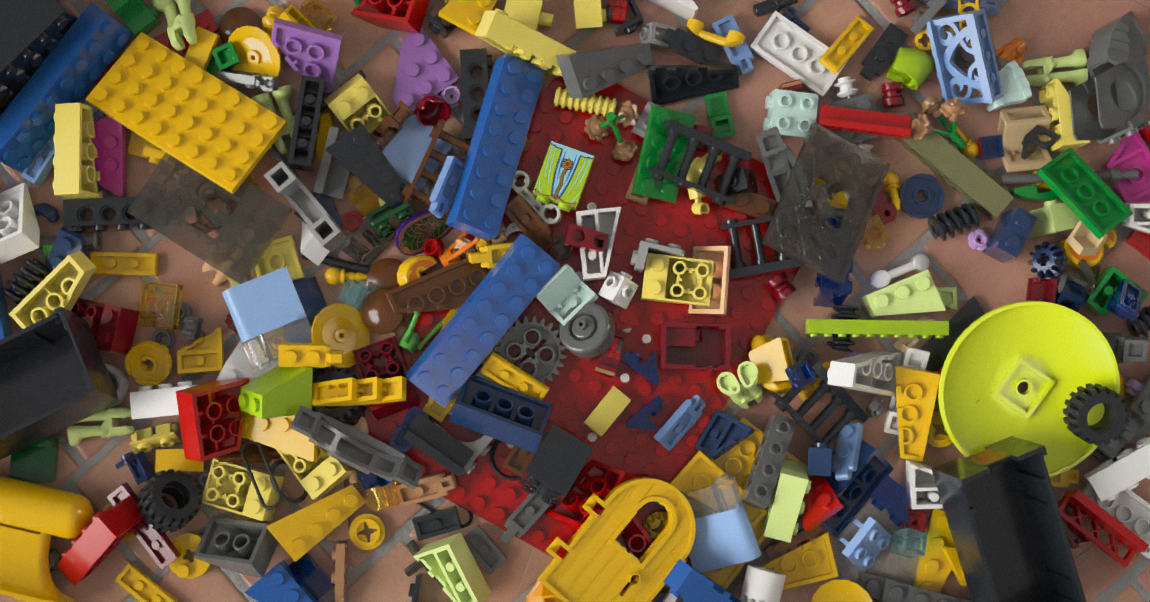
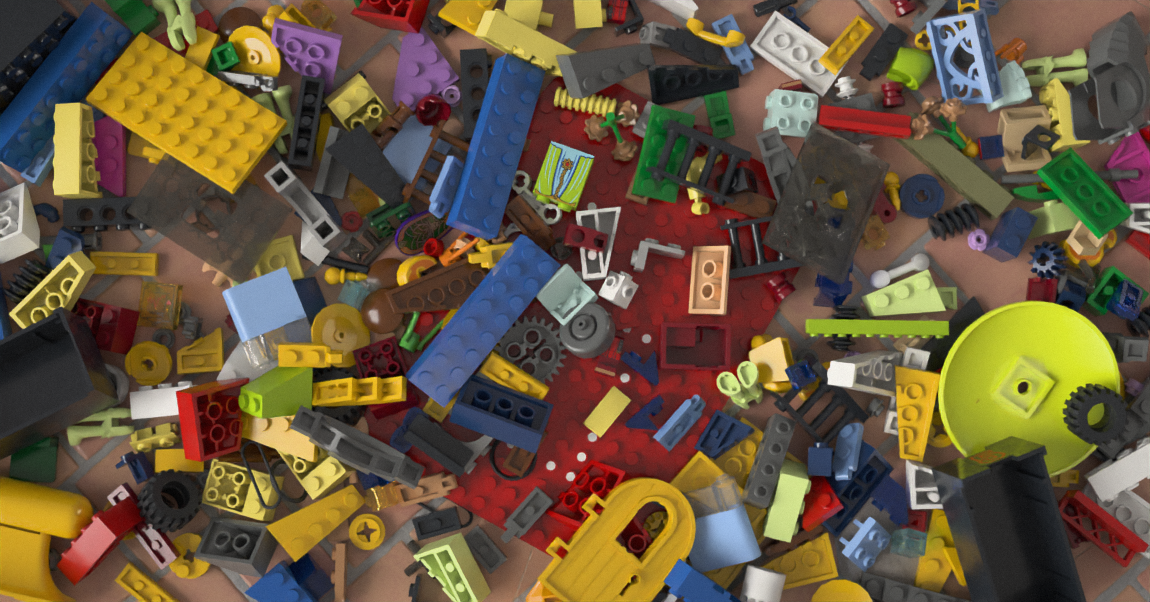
black container [519,424,594,506] -> none
light yellow slope [640,253,715,306] -> none

